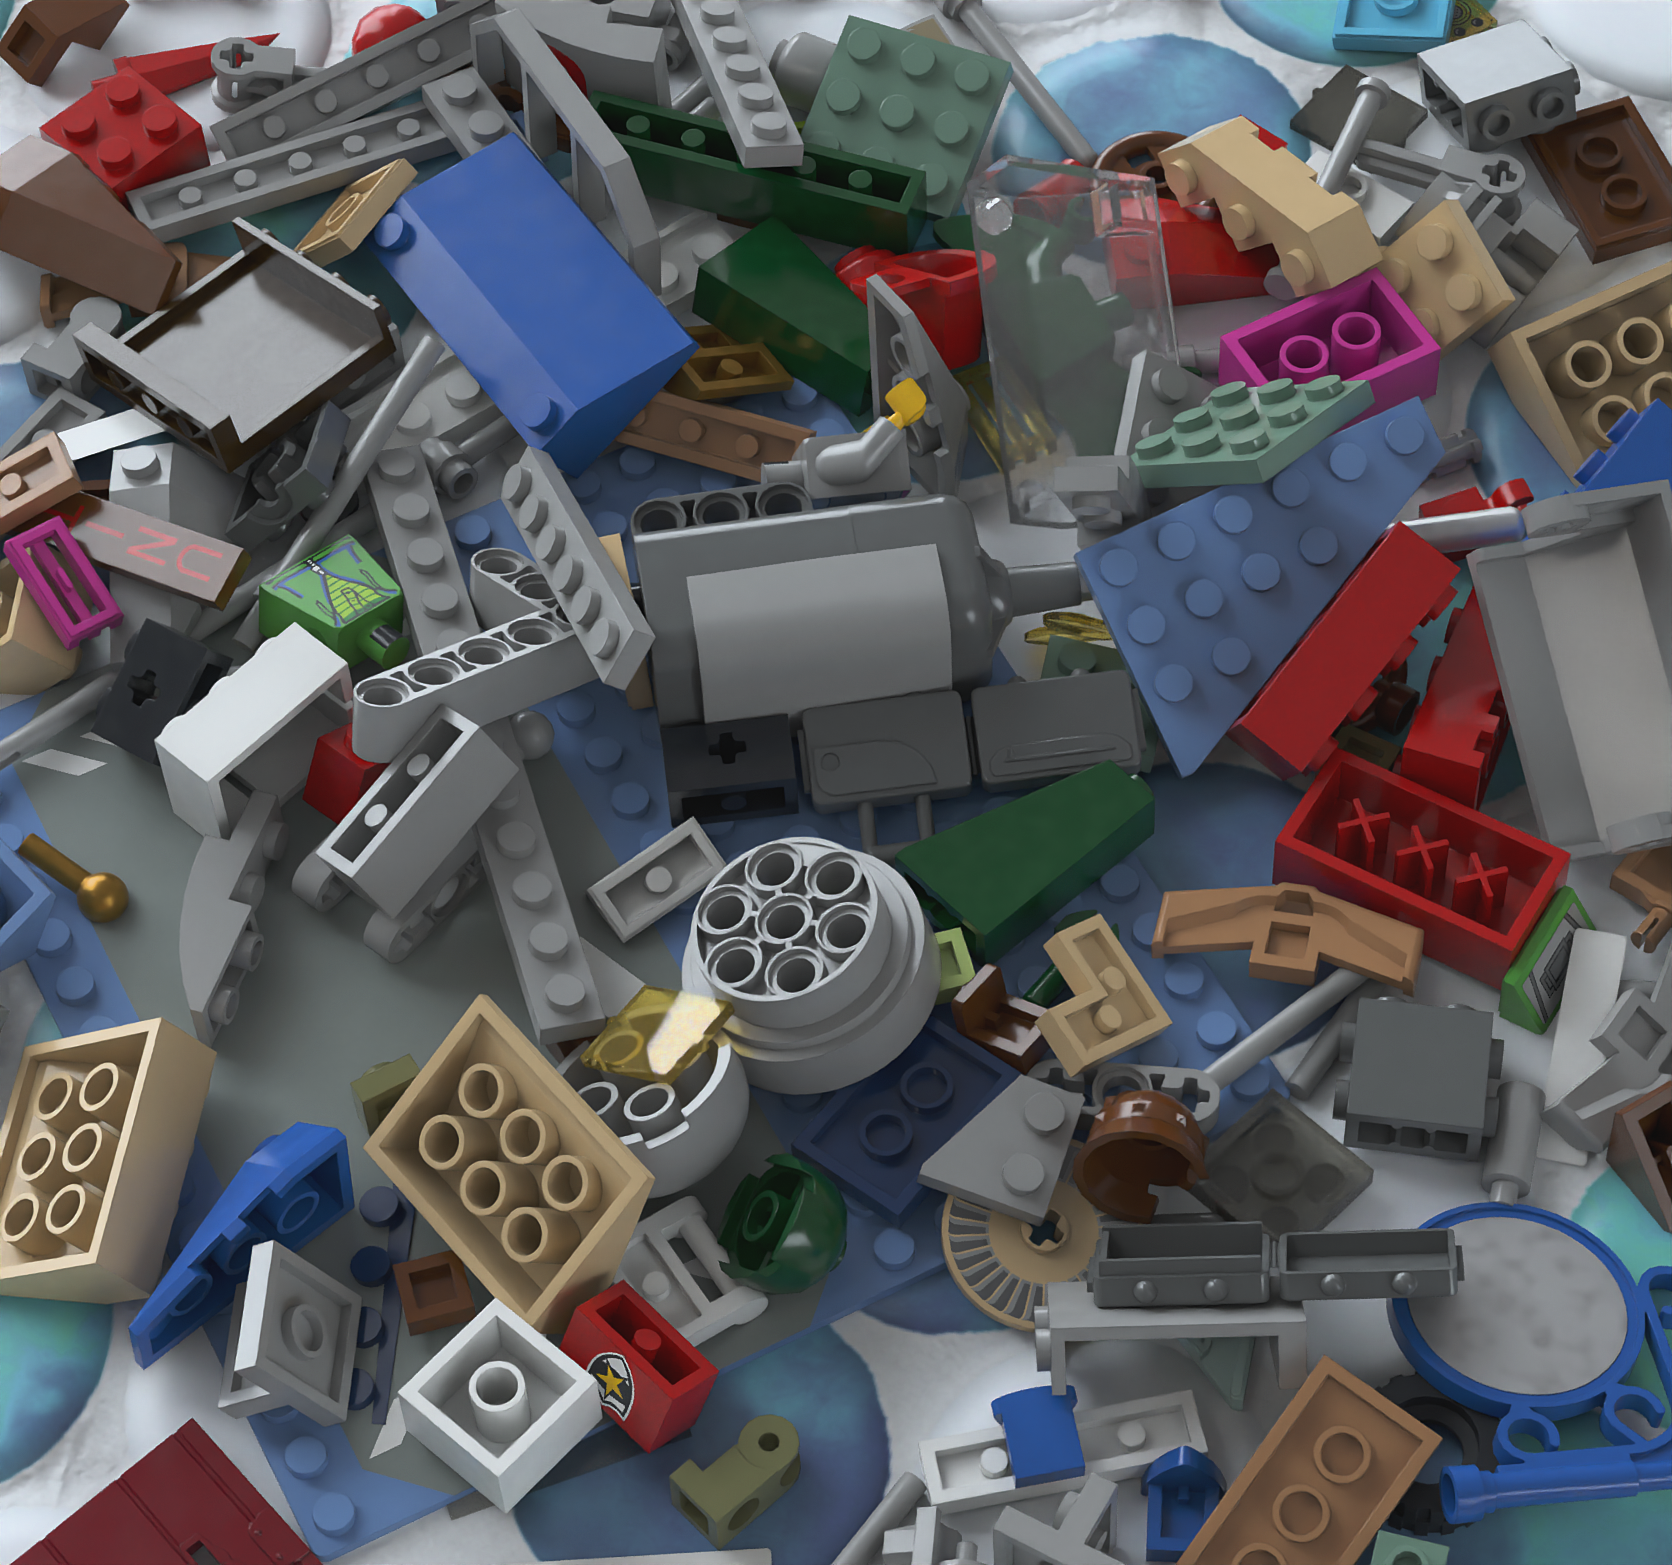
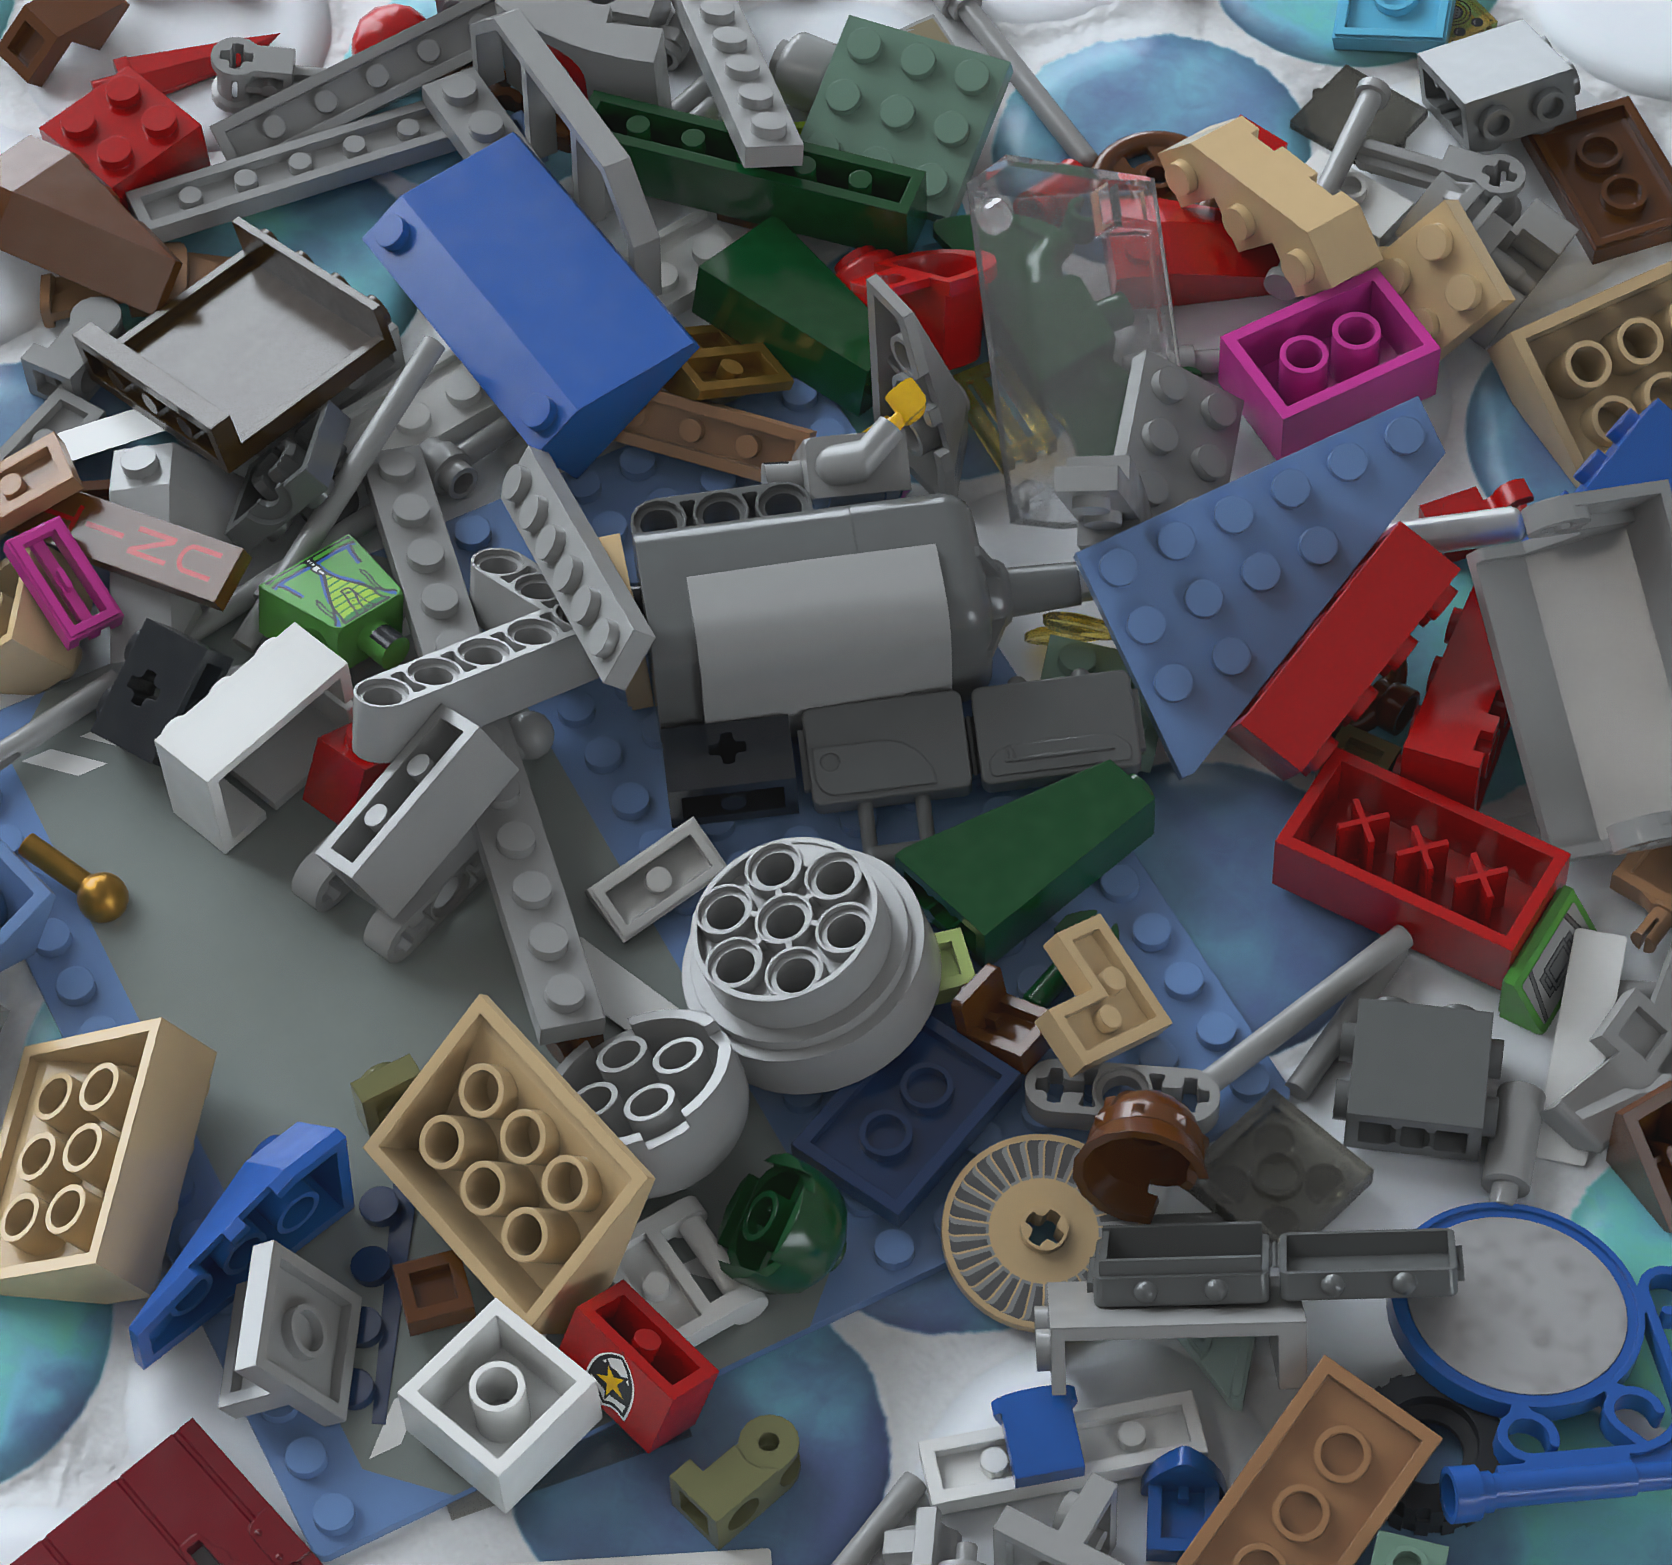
light grey slope [179,789,289,1047] -> none
tan tile [293,158,419,268] -> none
clear yellow piece [580,985,735,1085] -> none
light grey wing [916,1074,1085,1227] -> none
sand green plate [1131,375,1376,488] -> none
medium nougat plate [1151,882,1424,998] -> none
light grey piece [1422,428,1483,483] -> none

